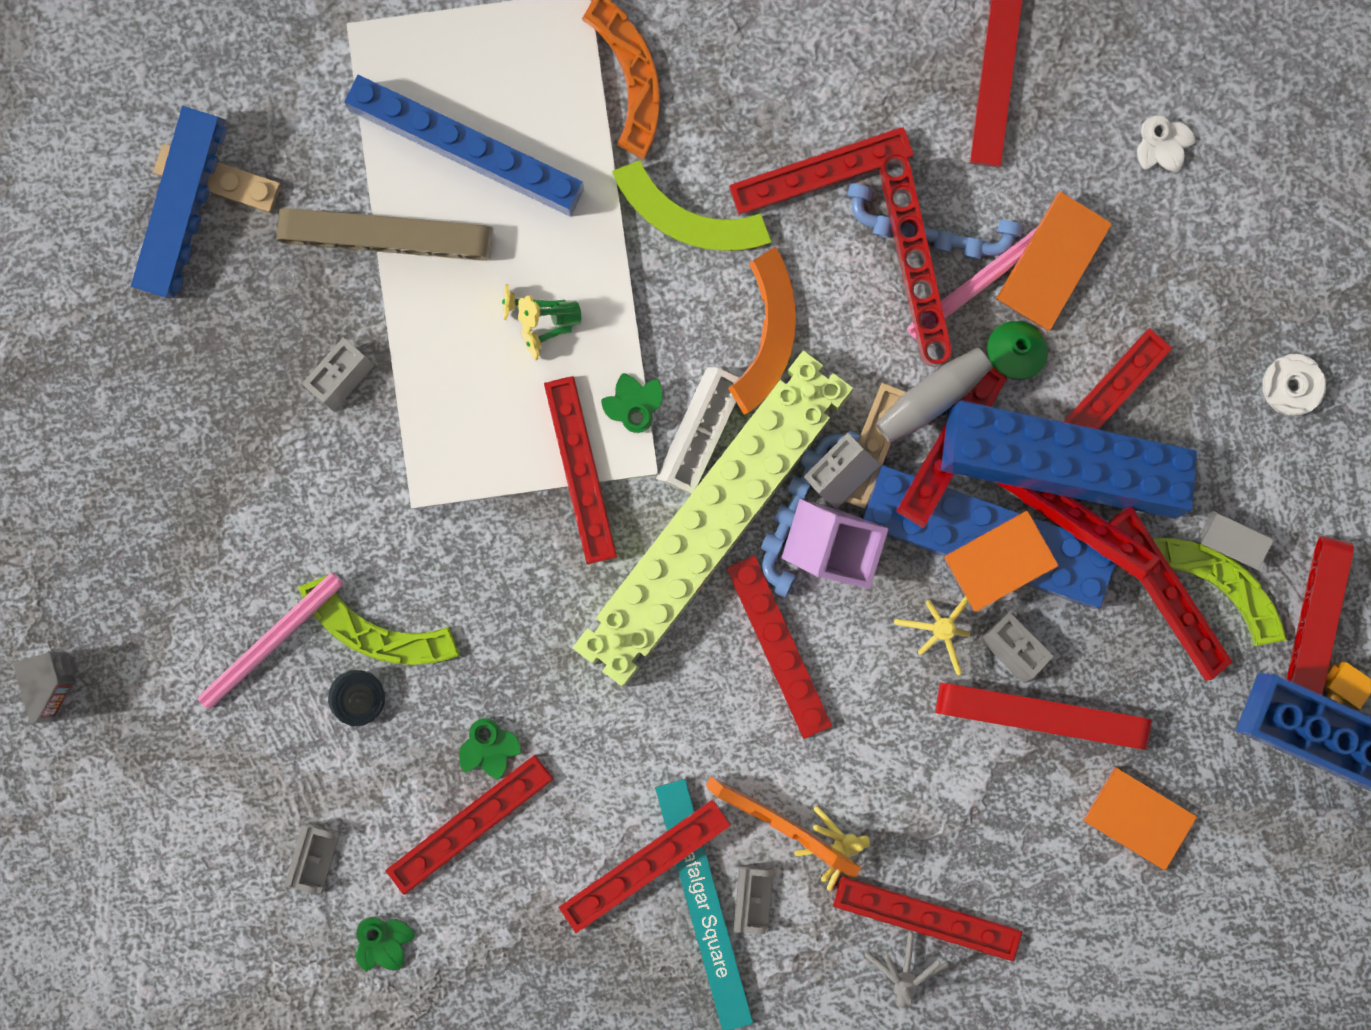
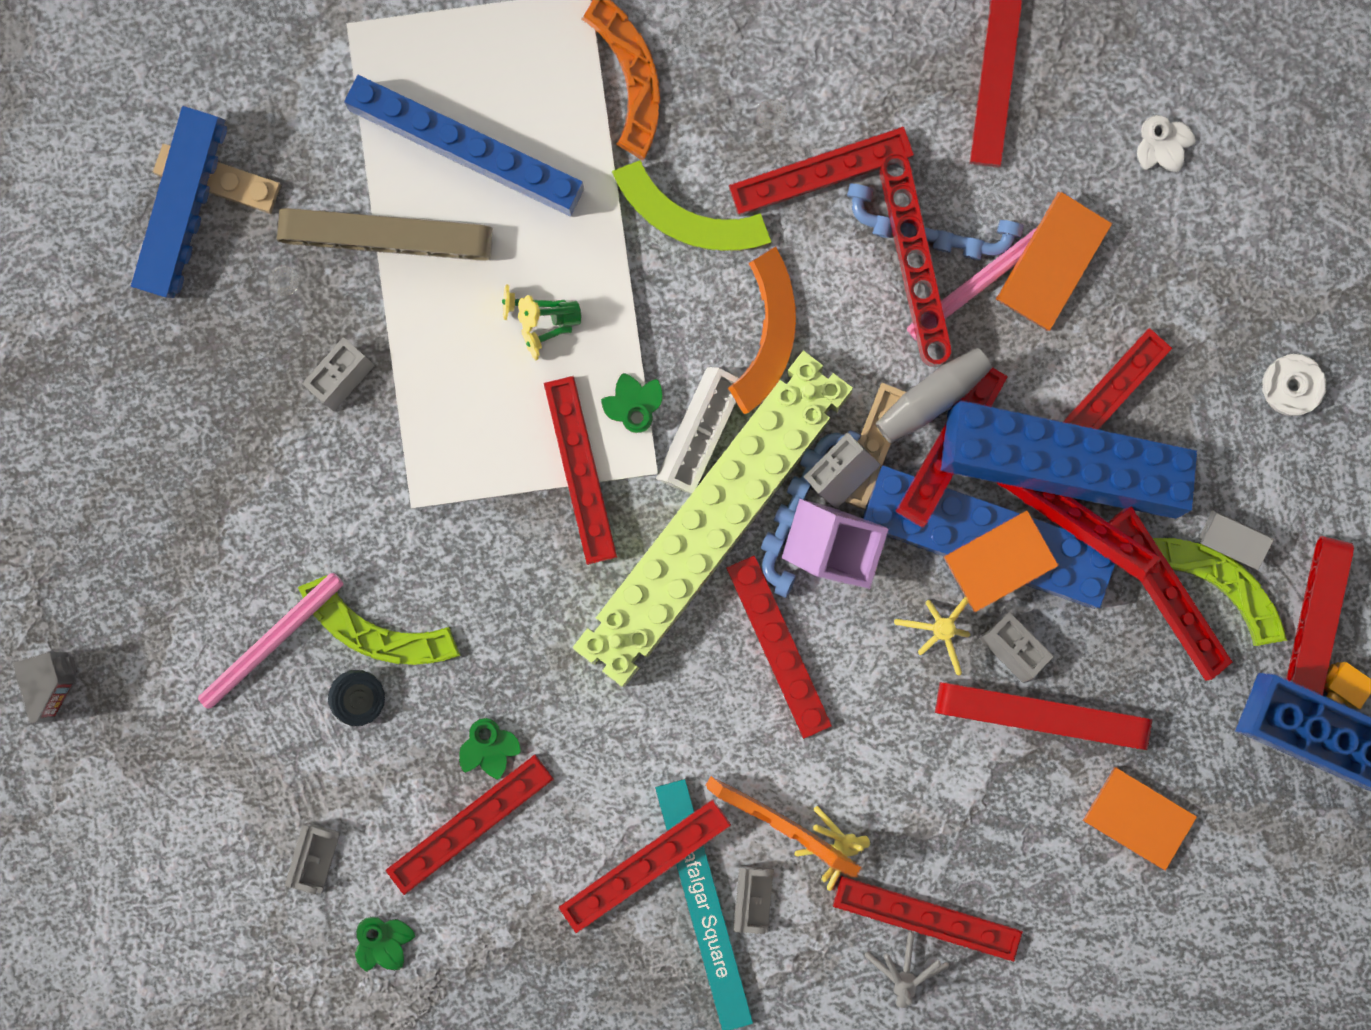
green dish [987,321,1048,380] -> none

